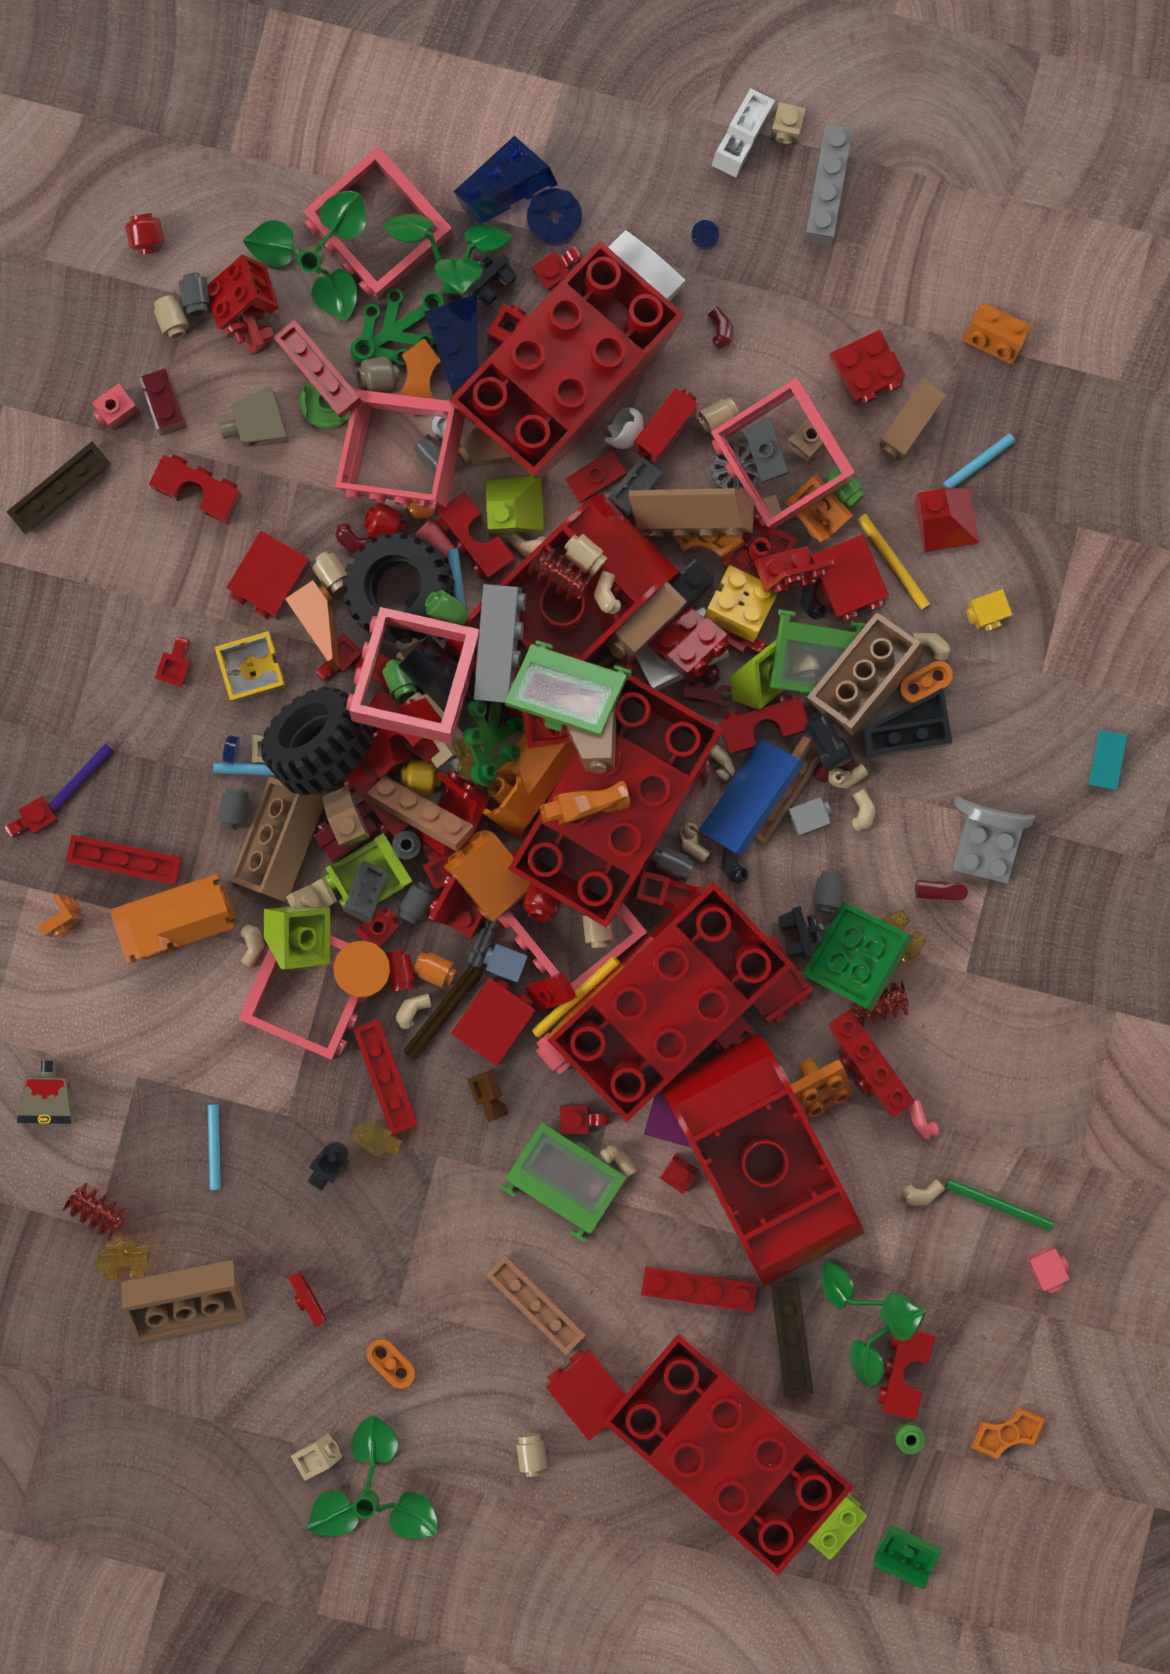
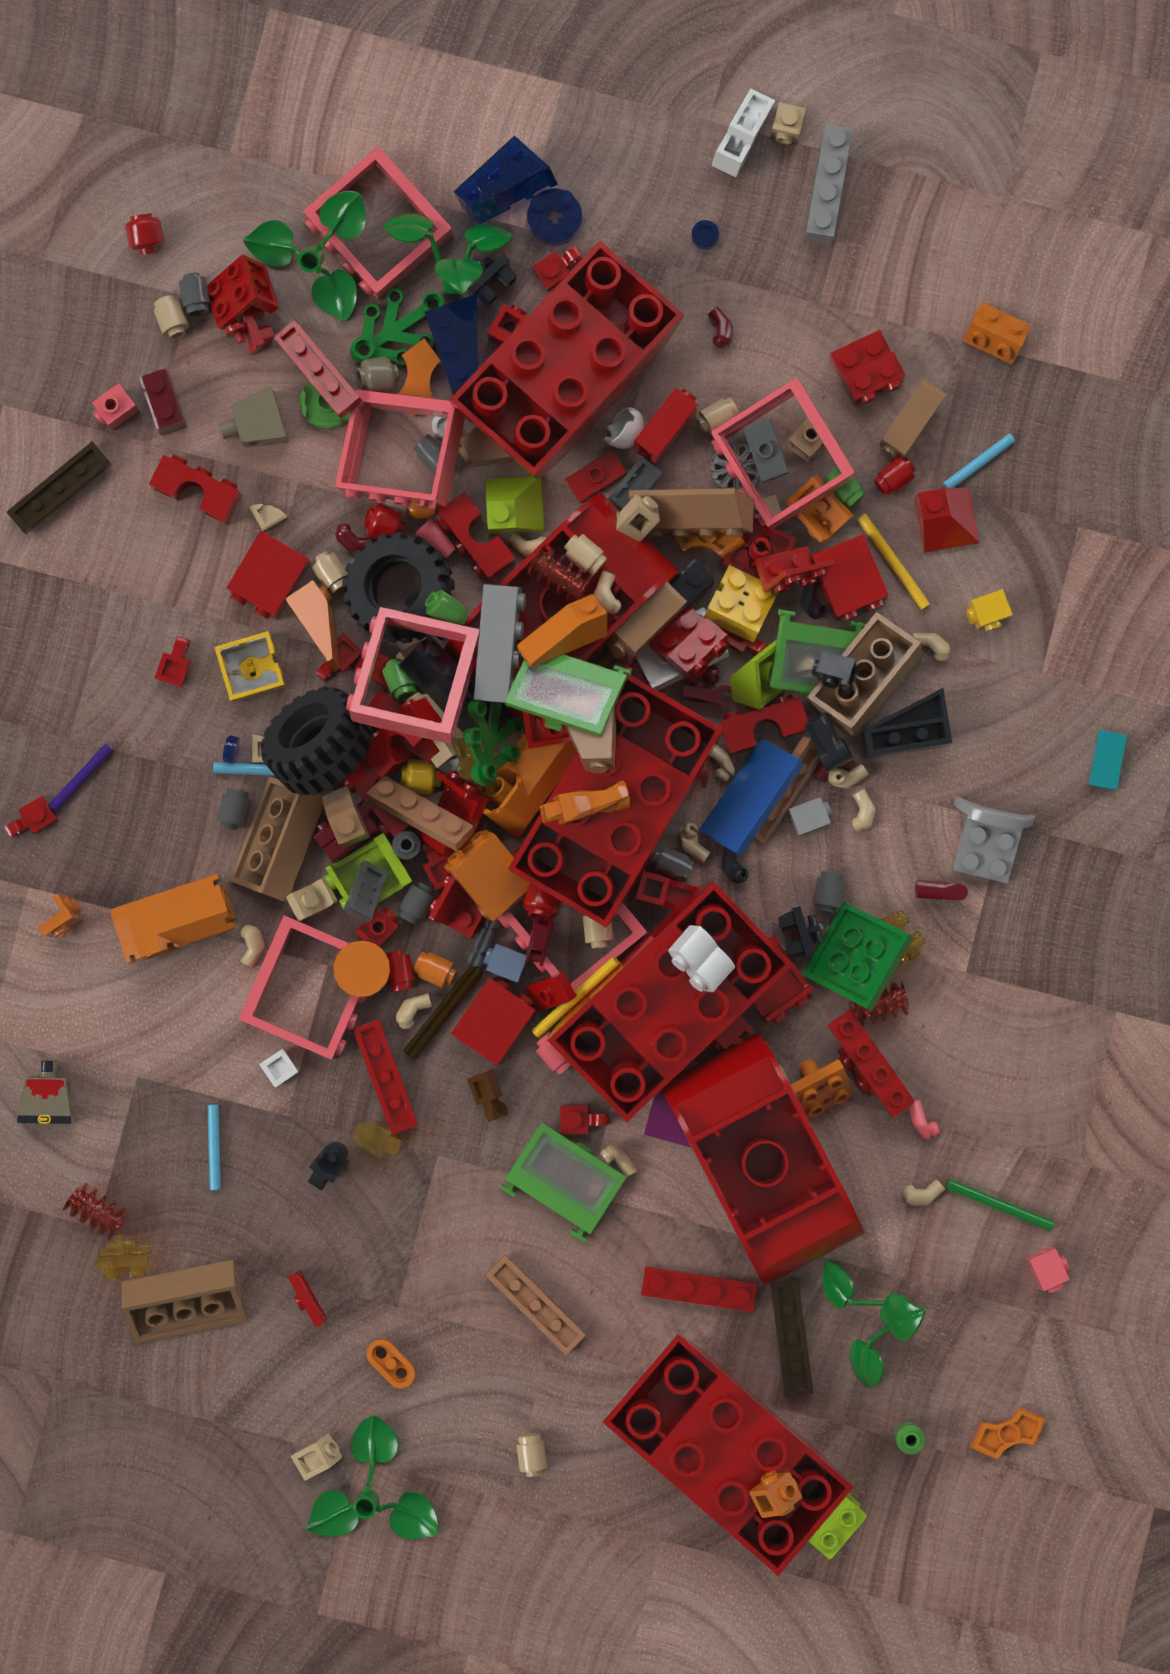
red plate [65,834,183,885] -> none
lime slope [264,907,330,969] -> none
medium azure bar [447,548,466,608] -> none
red brick [546,1348,626,1441] -> none
white slope [608,230,686,301] -> none
red brick [659,1154,698,1195] -> none
green bracket [873,1524,942,1589] -> none
red arch [877,1329,935,1420] -> none
orange plate [899,661,953,703] -> none
none -> tan tile [249,504,288,532]
none -> white plate [259,1048,299,1088]
none -> orange slope [517,594,607,668]
none -> dark red bar [525,916,554,966]
none -> tan brick [616,494,660,542]
none -> white brick [668,925,735,992]
none -> orange brick [749,1471,802,1518]
none -> black brick [812,651,858,695]
none -> red brick [873,456,916,497]

